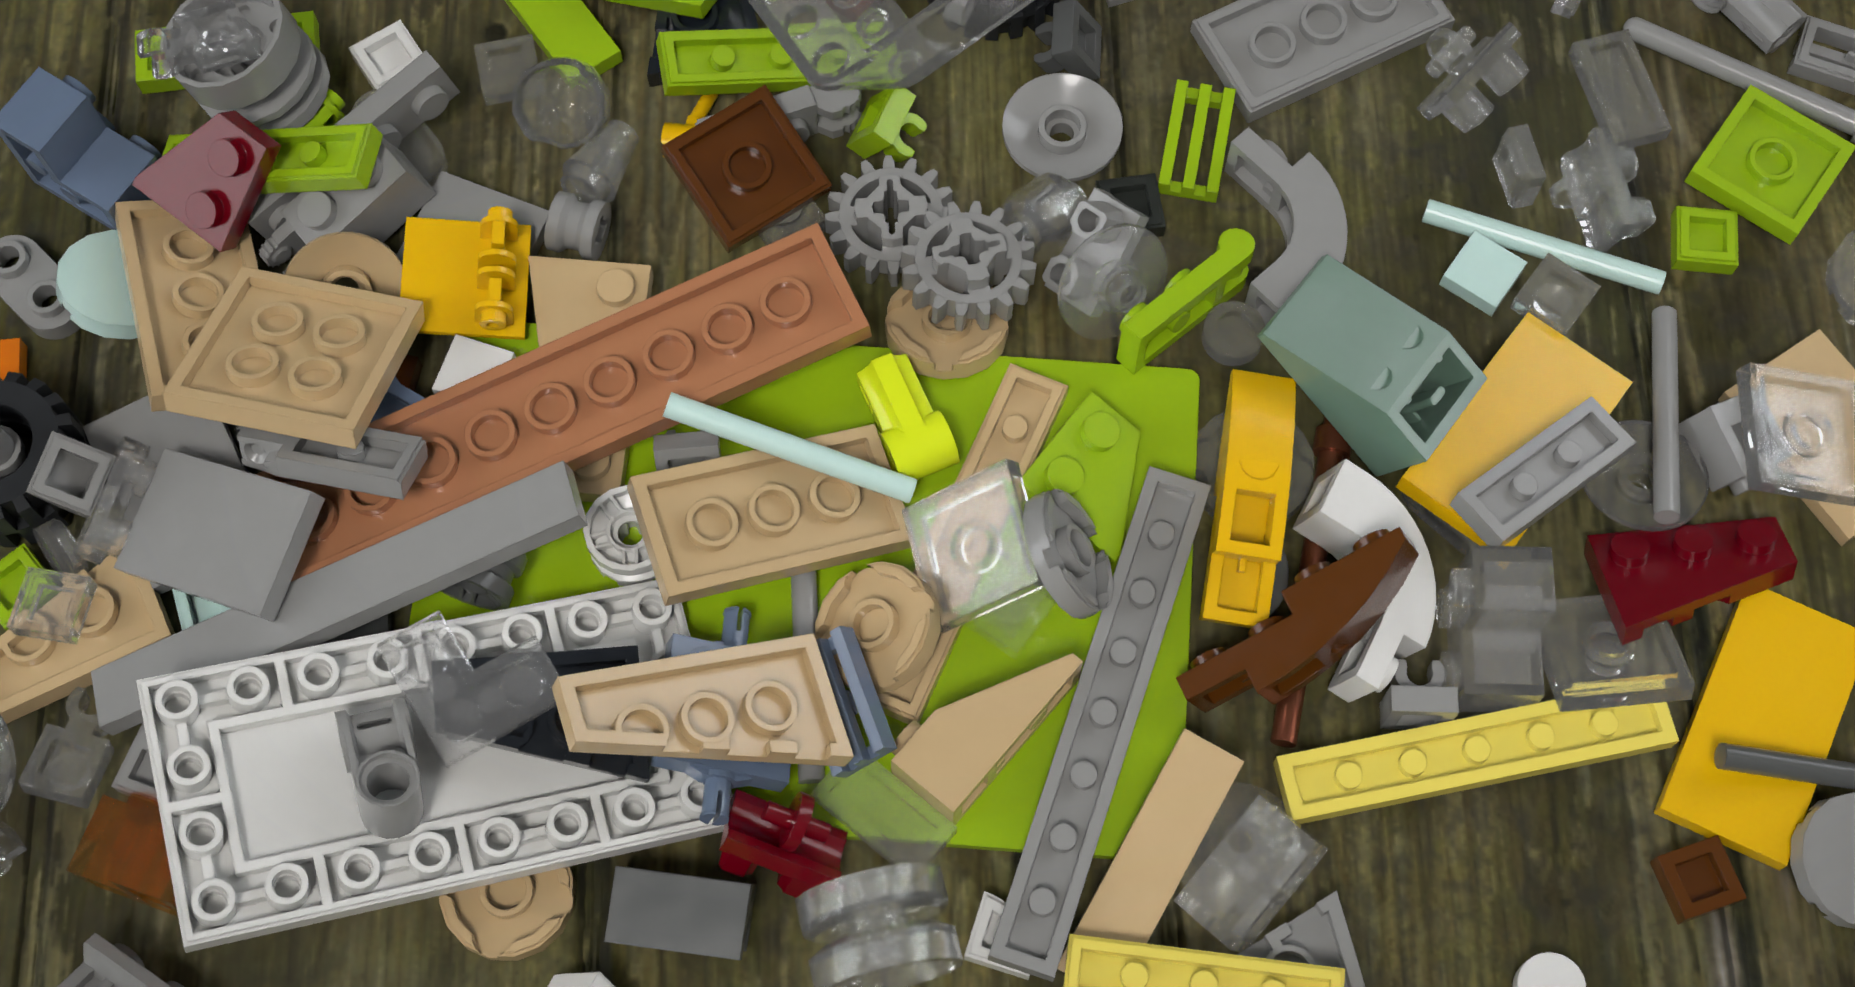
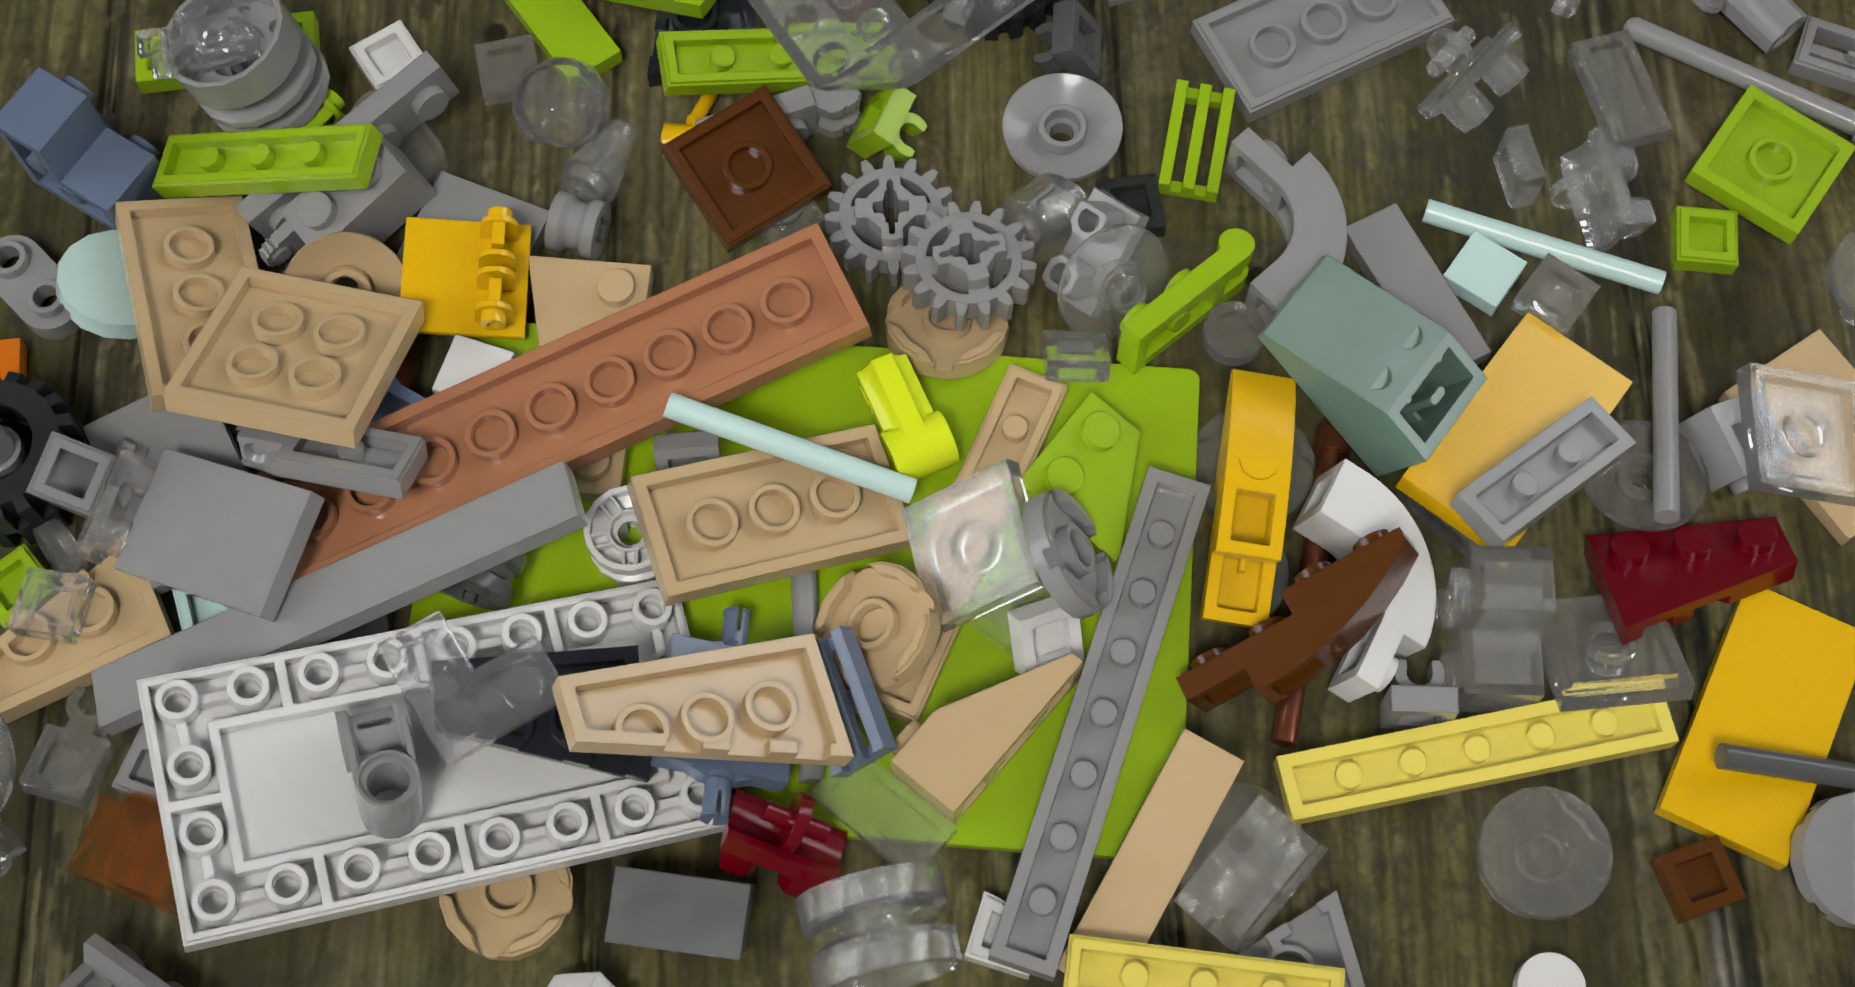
wing [132,110,282,252] -> none
none -> white tile [1007,597,1084,675]
none -> clear tile [1041,330,1111,382]
none -> light grey tile [1347,203,1492,365]
none -> clear tile [1476,786,1614,921]

